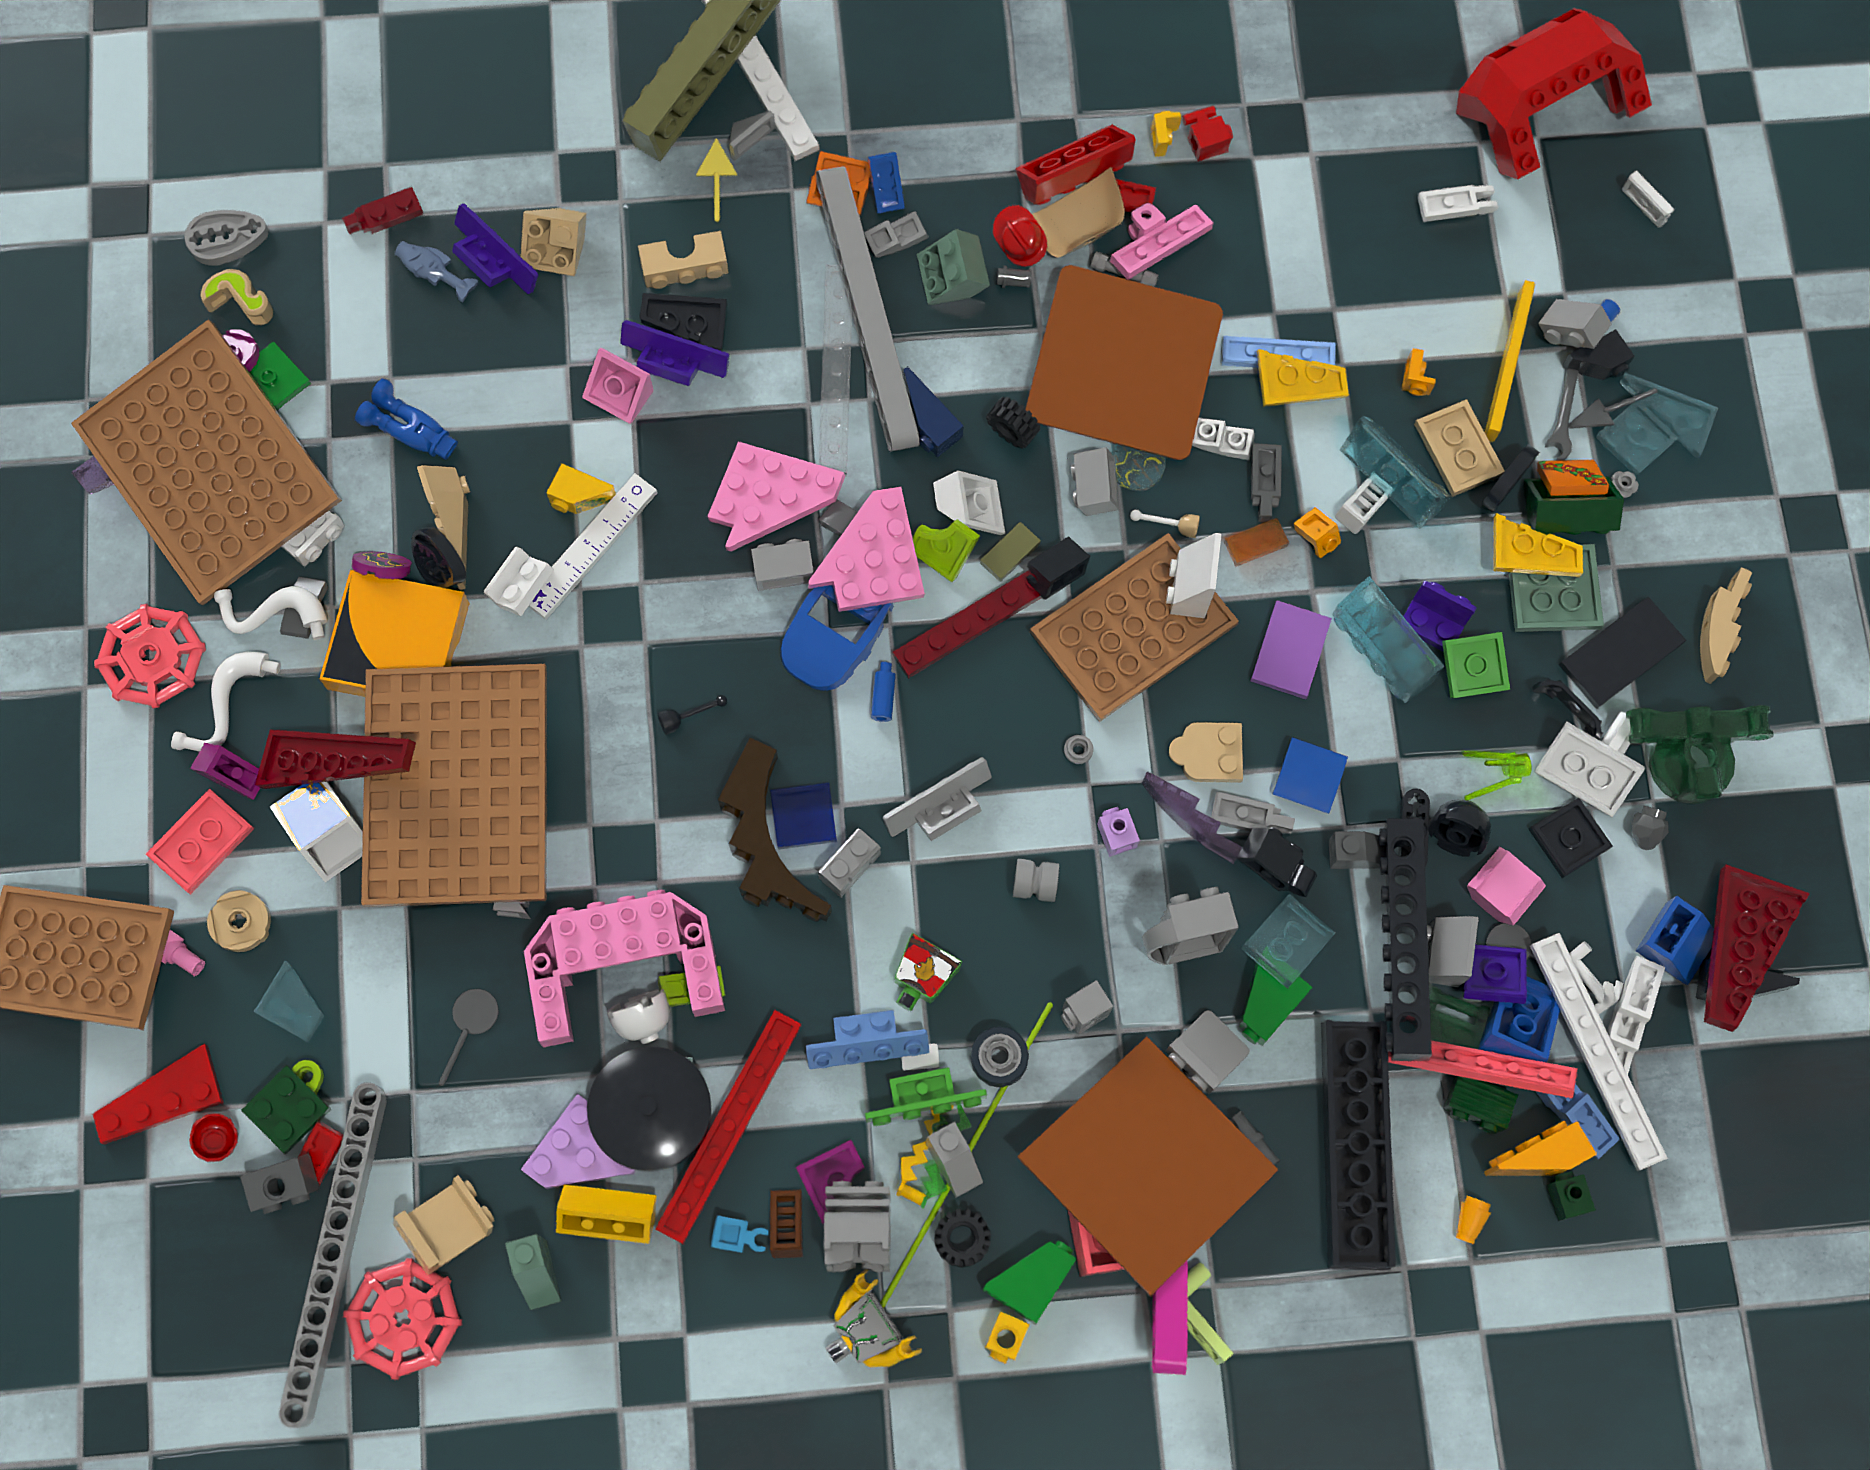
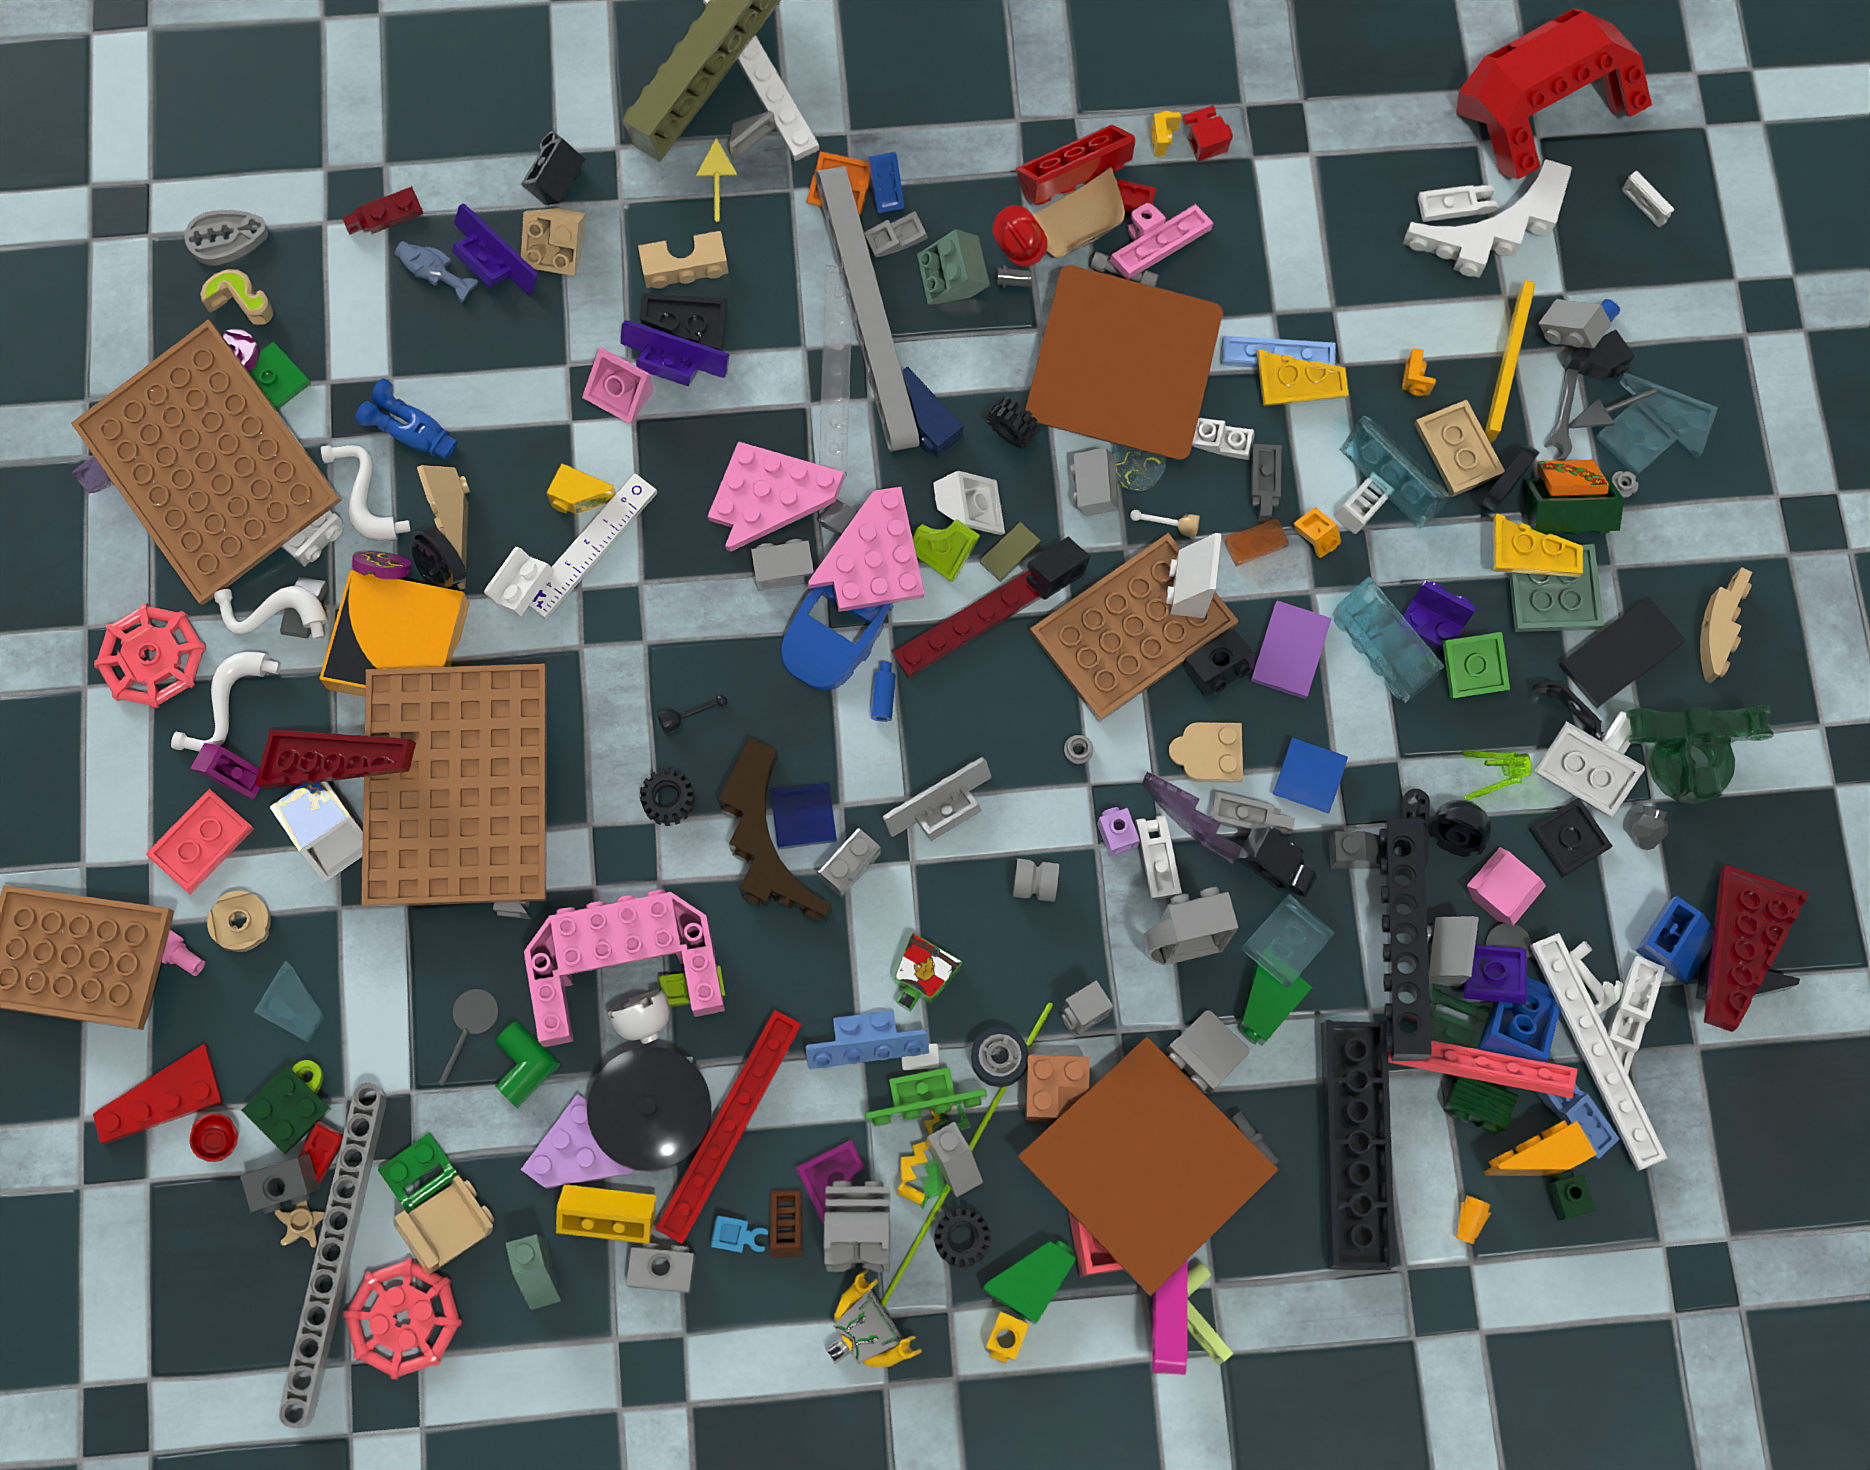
none -> tan animal [275,1200,325,1248]
none -> white animal [321,445,411,541]
none -> green plate [378,1133,461,1214]
none -> green brick [495,1021,561,1108]
none -> black hinge [521,131,586,205]
none -> light grey brick [626,1243,696,1294]
none -> black tyre [640,769,695,826]
none -> nougat slope [1025,1055,1090,1122]
none -> white plate [1135,815,1182,900]
none -> black brick [1185,629,1255,697]
none -> white arch [1403,159,1572,278]

